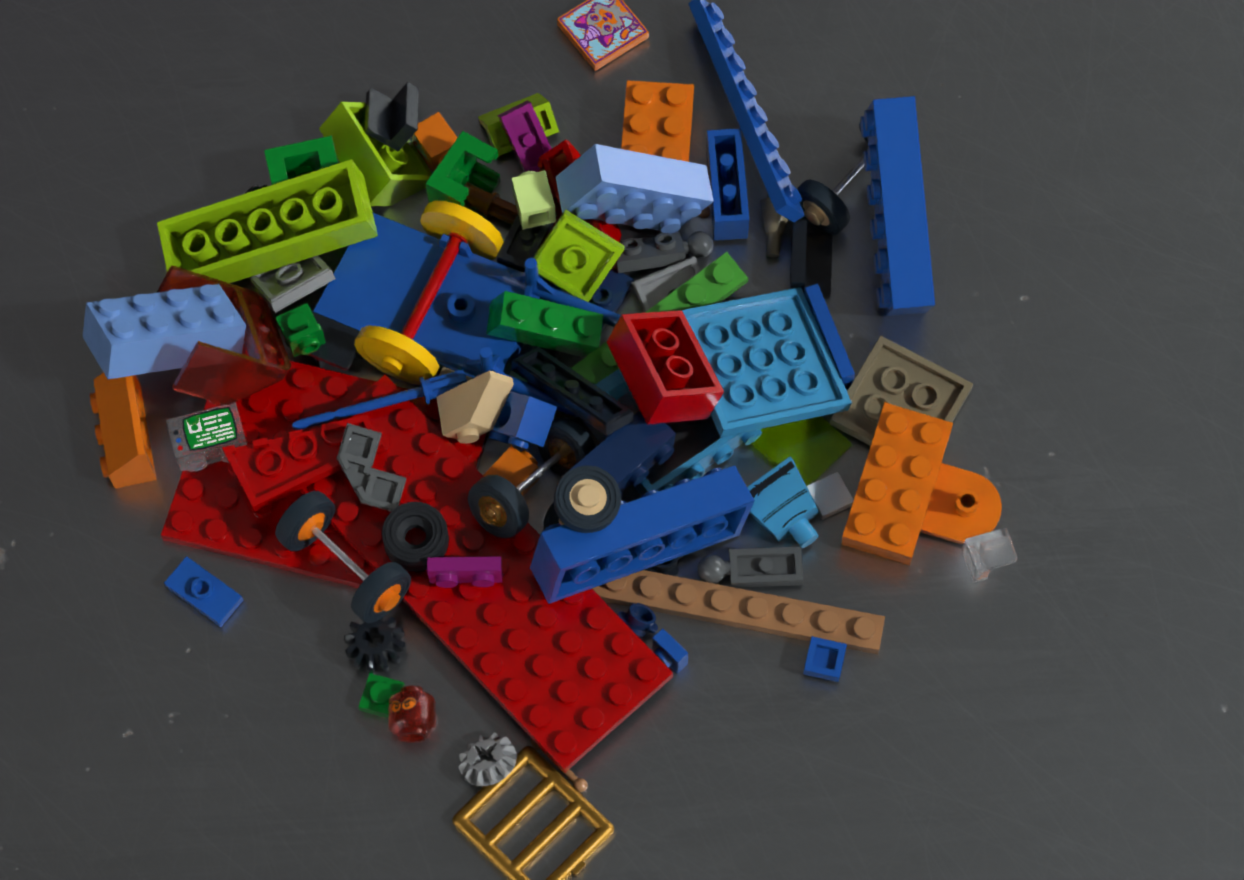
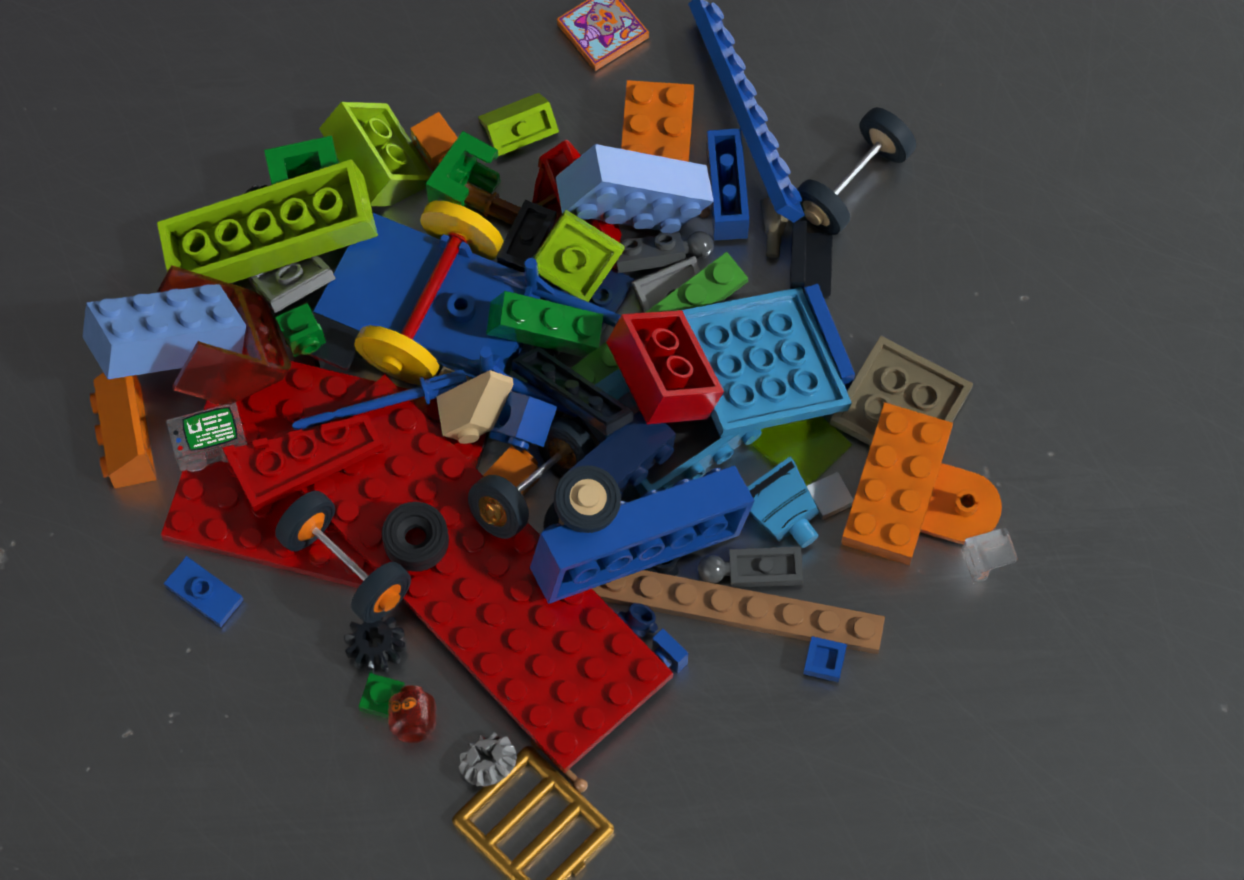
dark grey tile [336,423,407,512] -> none
black panel [364,82,419,152] -> none
magenta plate [427,556,502,588] -> none
magenta plate [497,100,552,172] -> none
yellowish green brick [511,170,556,230] -> none
blue brick [860,96,935,316] -> none

